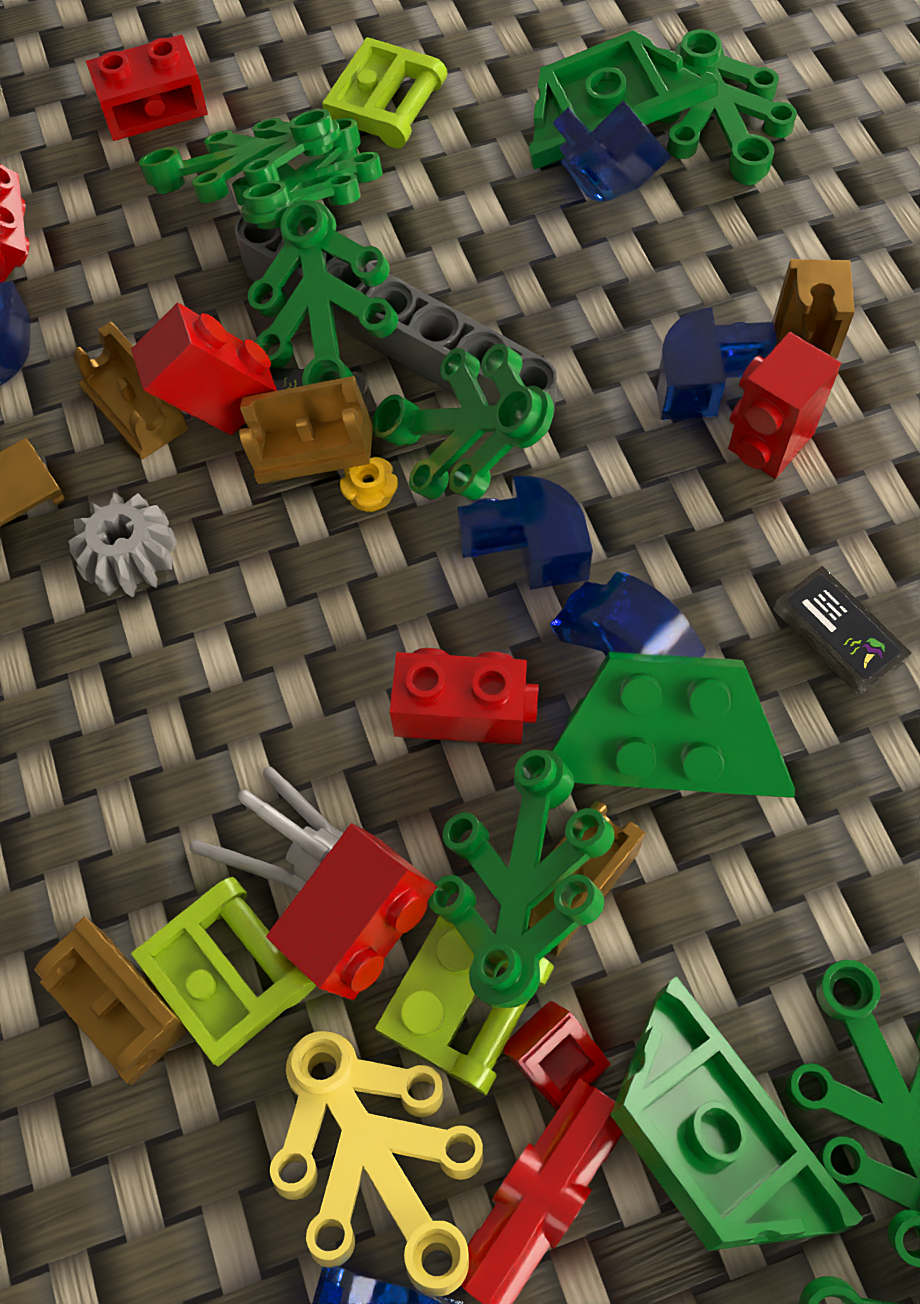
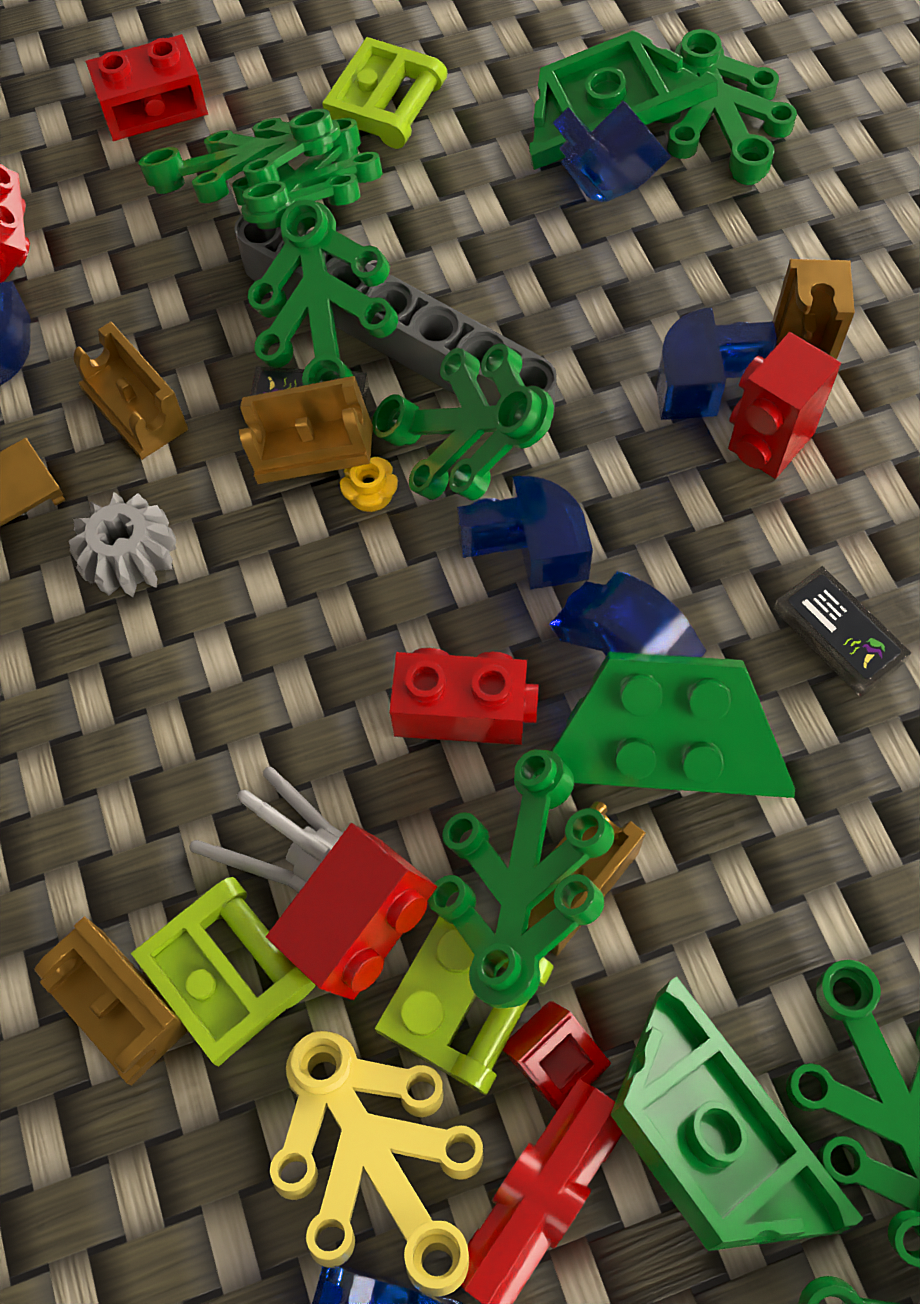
red brick [131,302,277,436] -> none

